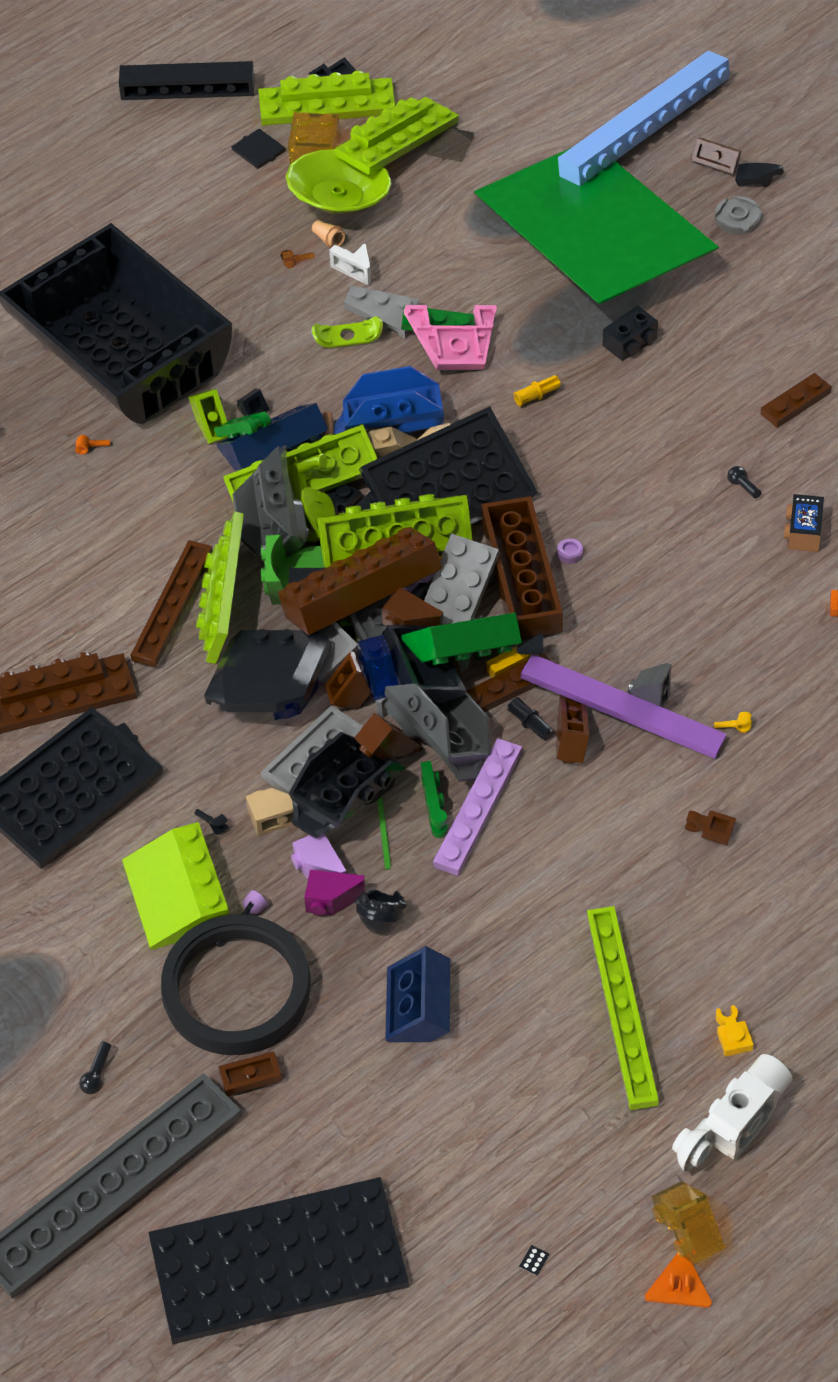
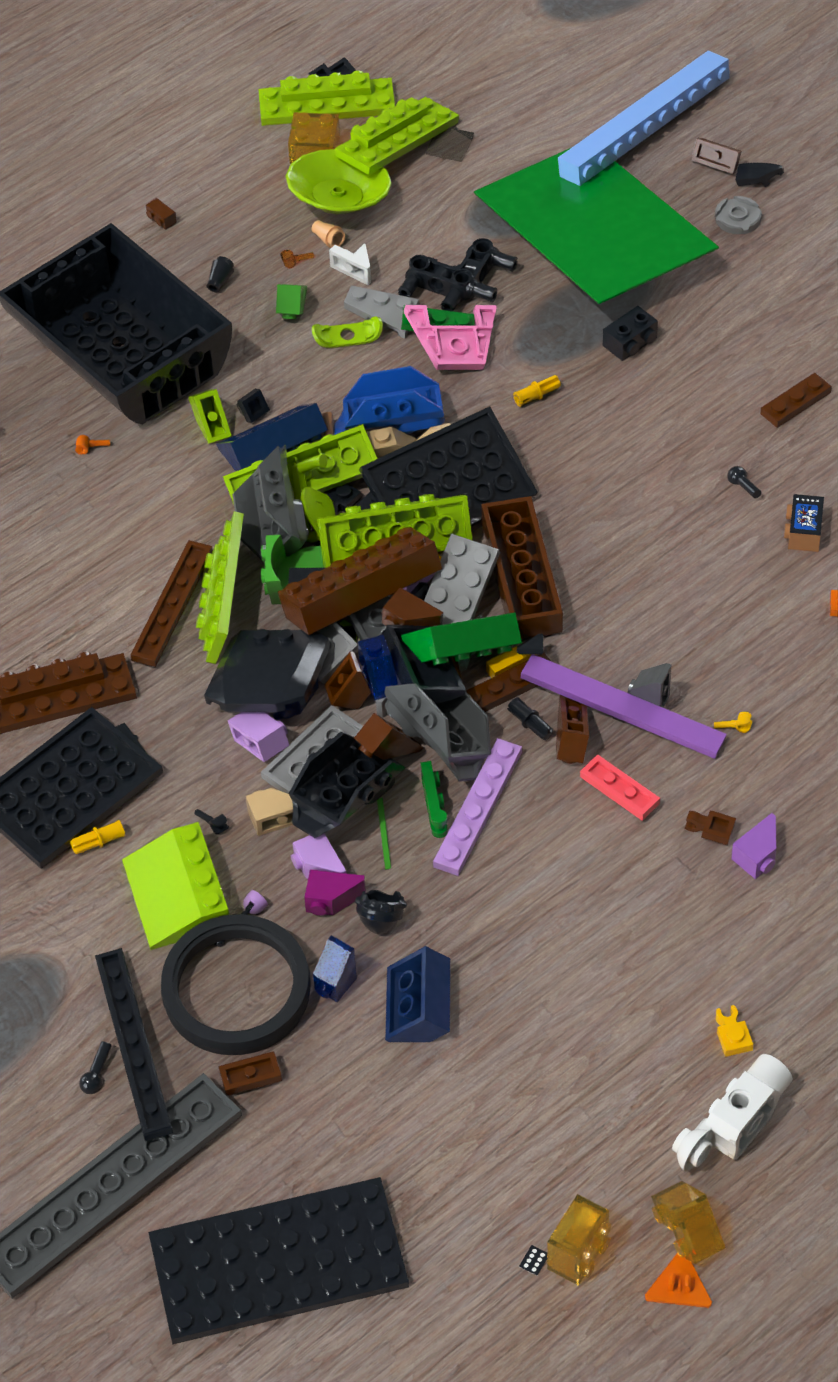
black brick [119,61,255,100] -> none
green plate [214,412,271,439] -> none
black piece [231,128,286,169] -> none
lavender tile [557,539,583,564] -> none
lime plate [587,906,659,1110] -> none
none -> yellow axle [70,820,125,854]
none -> black tile [95,948,173,1141]
none -> reddish brown piece [146,198,177,230]
none -> black cone [206,256,234,293]
none -> lavender brick [228,712,289,762]
none -> bright green slope [276,284,307,319]
none -> clear blue slope [313,935,357,1002]
none -> black pin [398,238,518,311]
none -> clear yellow piece [547,1194,611,1286]
none -> coral plate [580,754,660,821]
none -> medium lavender slope [732,813,776,879]

